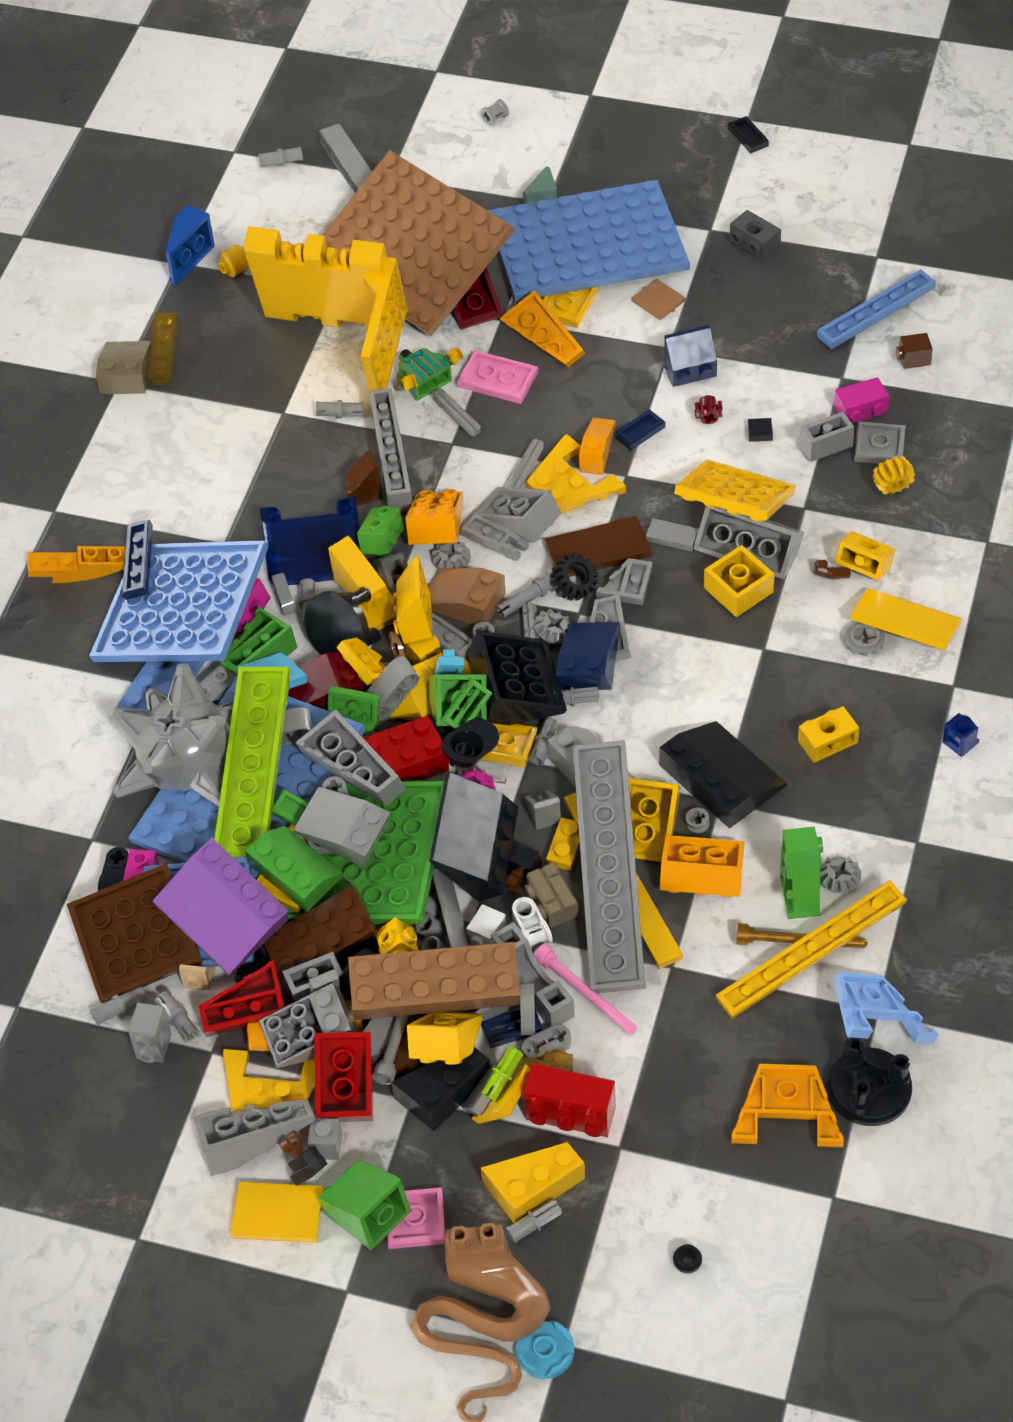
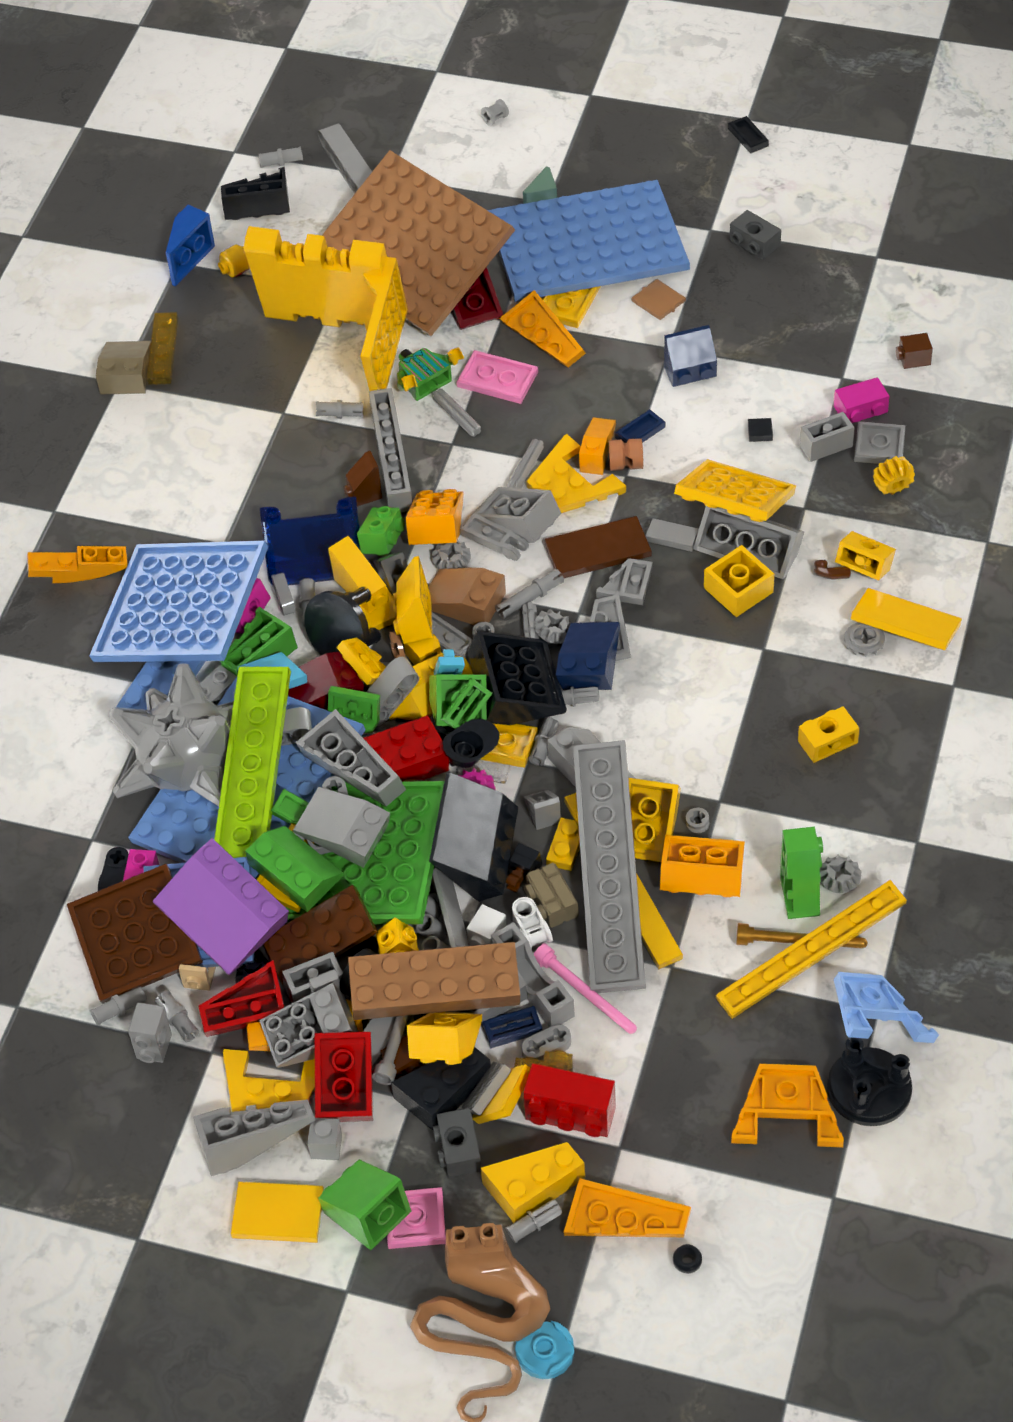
dark blue tile [122,520,153,600] -> none
black piece [279,1132,328,1186] -> none
lime axle [480,1046,523,1102] -> none
light grey beam [520,983,535,1035] -> none
black tyre [550,553,599,601] -> none
black slope [659,721,787,829] -> none
dark red gear [694,395,723,424] -> none
medium blue plate [817,269,936,349] -> none
clear blue brick [942,713,979,757] -> none
none -> black wedge [221,167,290,220]
none -> dark grey brick [433,1108,481,1177]
none -> light orange wing [564,1178,691,1238]
none -> nougat wheel [608,438,644,471]

